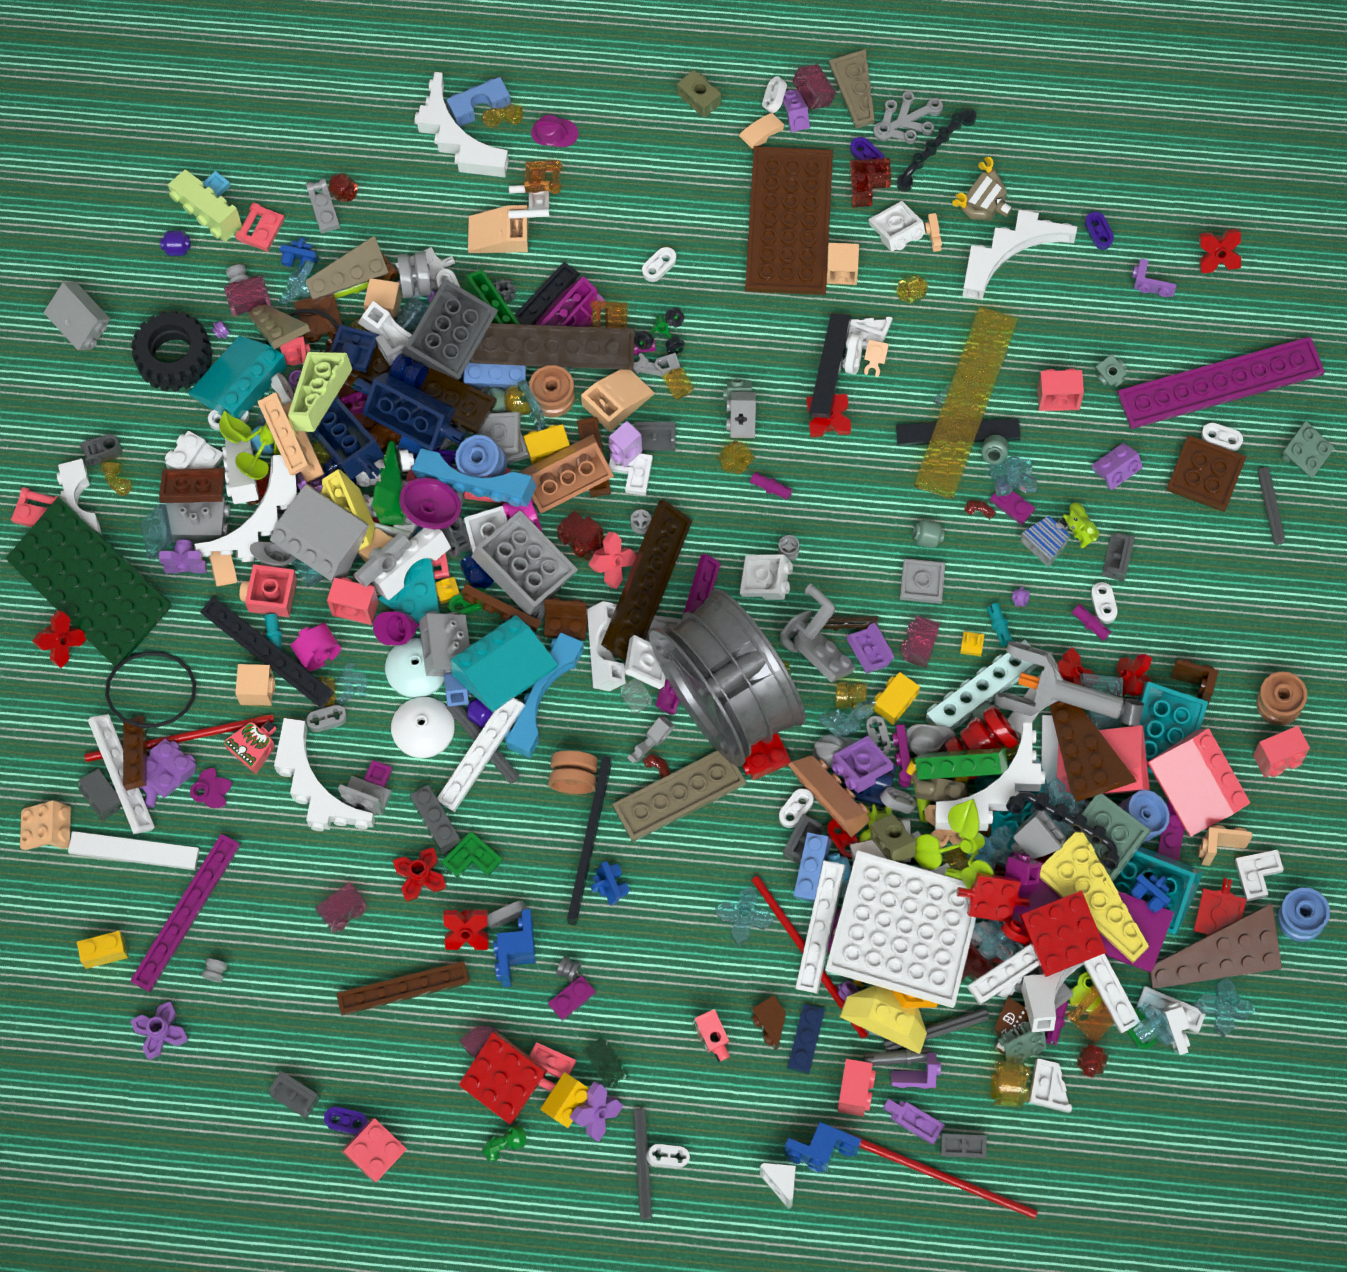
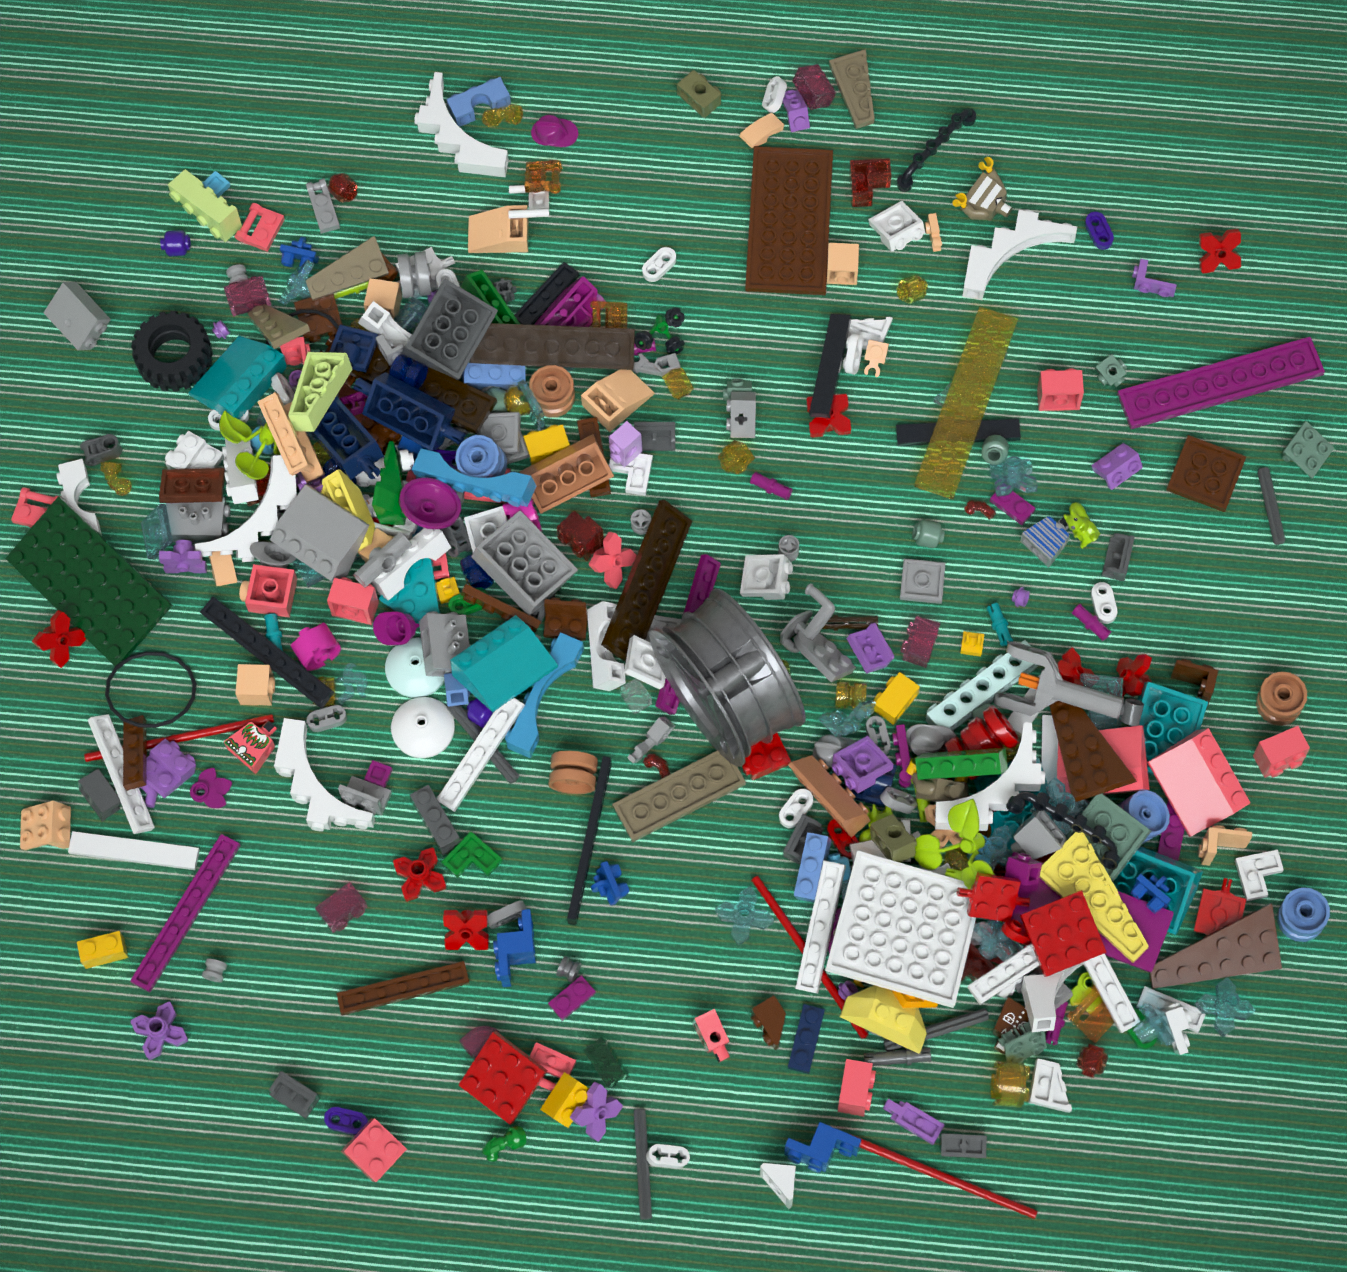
dark purple plate [850,137,884,171] -> none
light grey plant [874,91,943,144] -> none
medium lavender bracket [891,1053,941,1089] -> none
white plate [1201,423,1243,451] -> none

